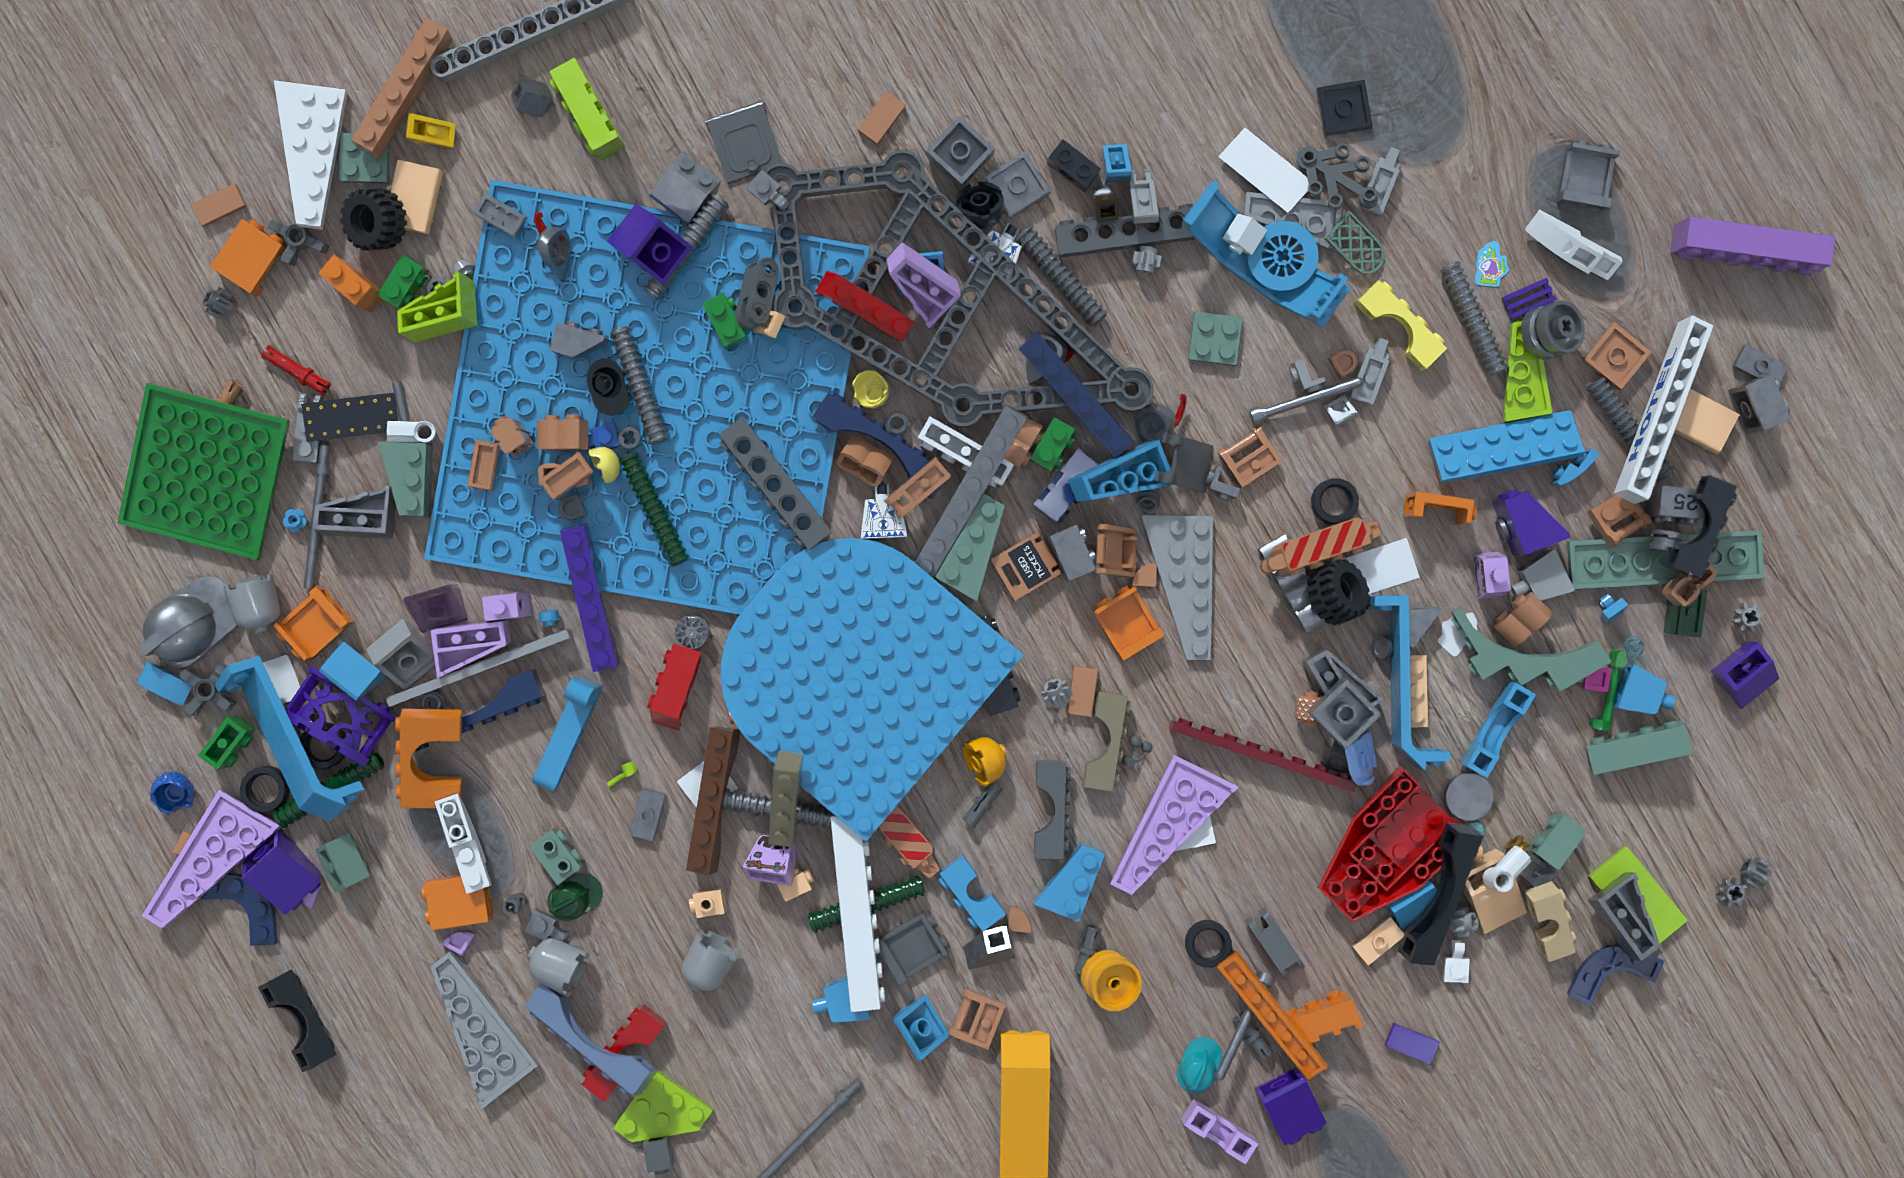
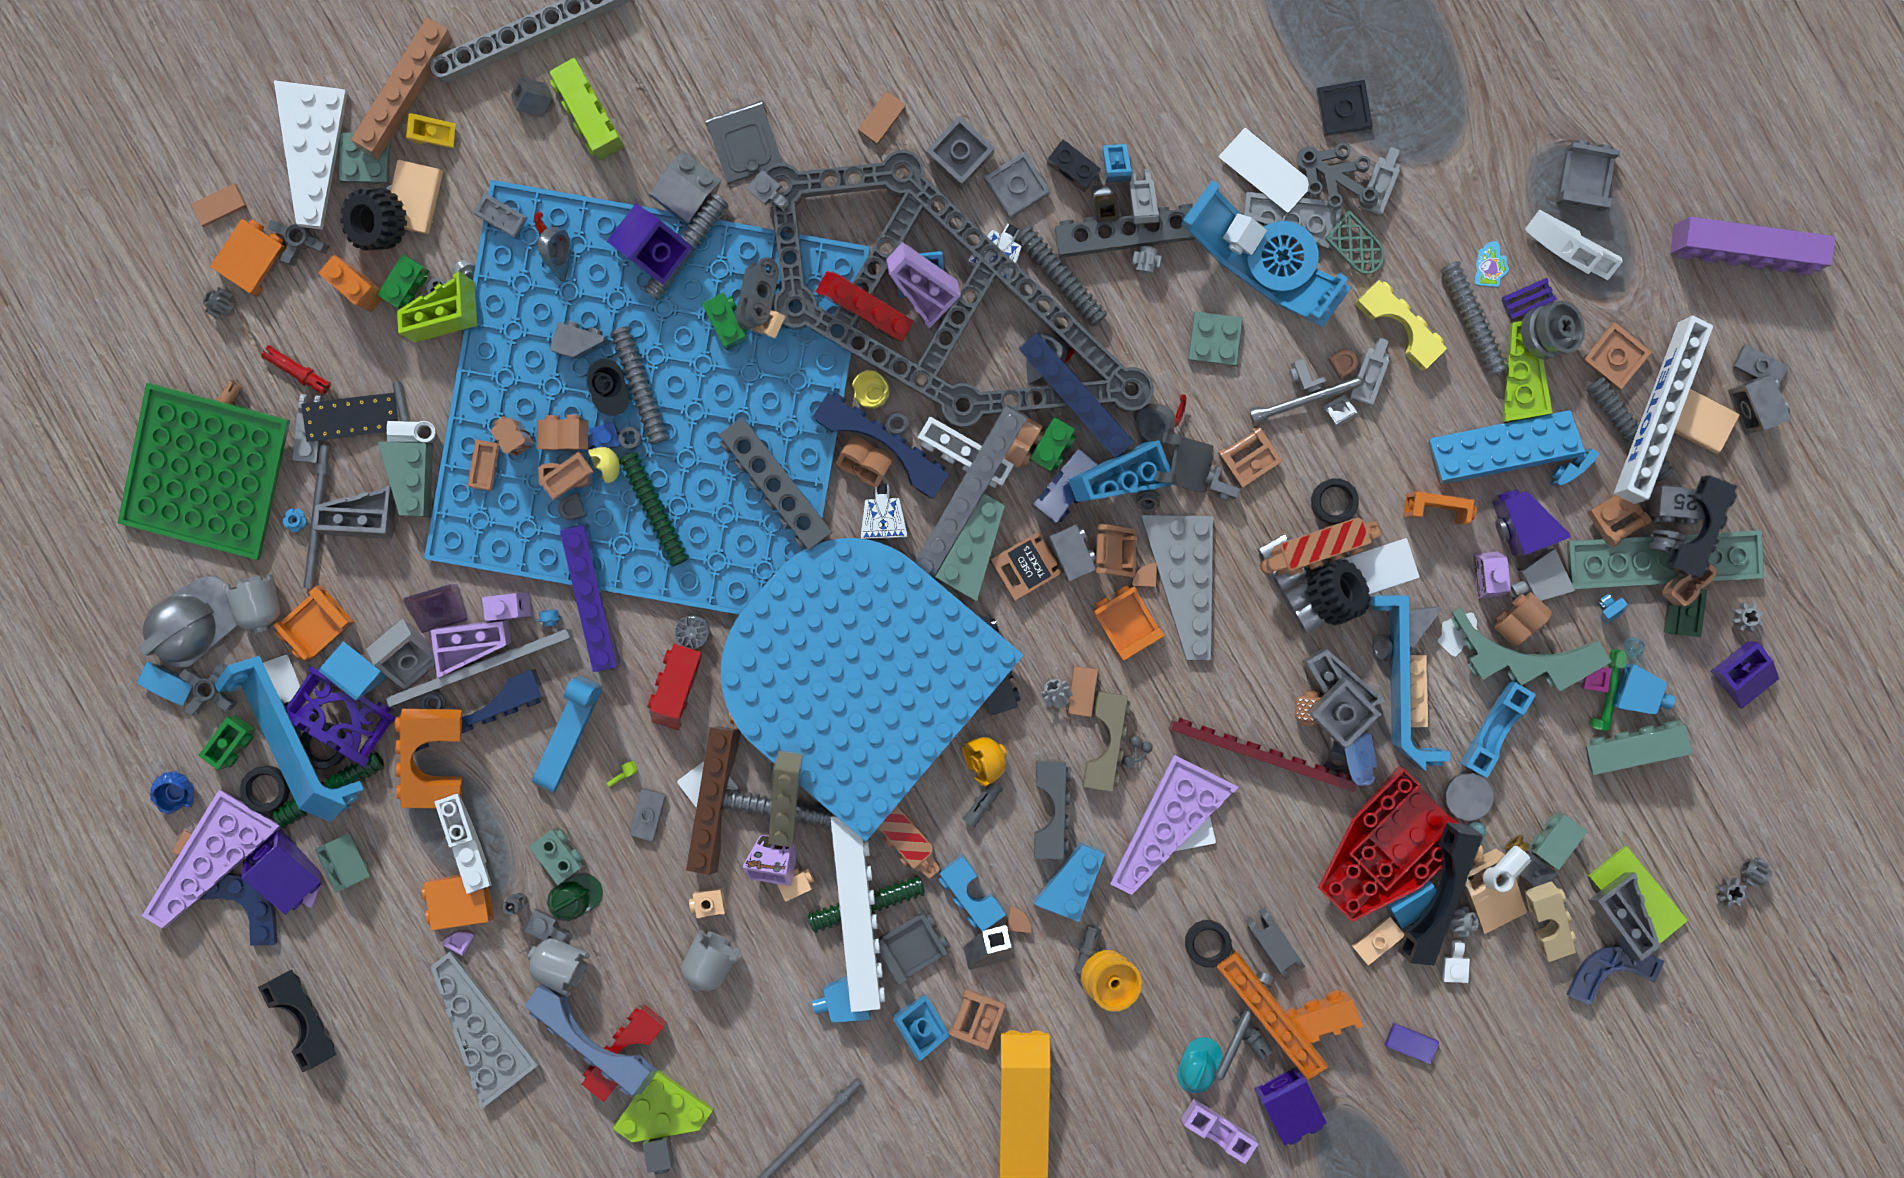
nougat plate [884,457,951,519] -> none
black cylinder [956,182,1004,230] -> none

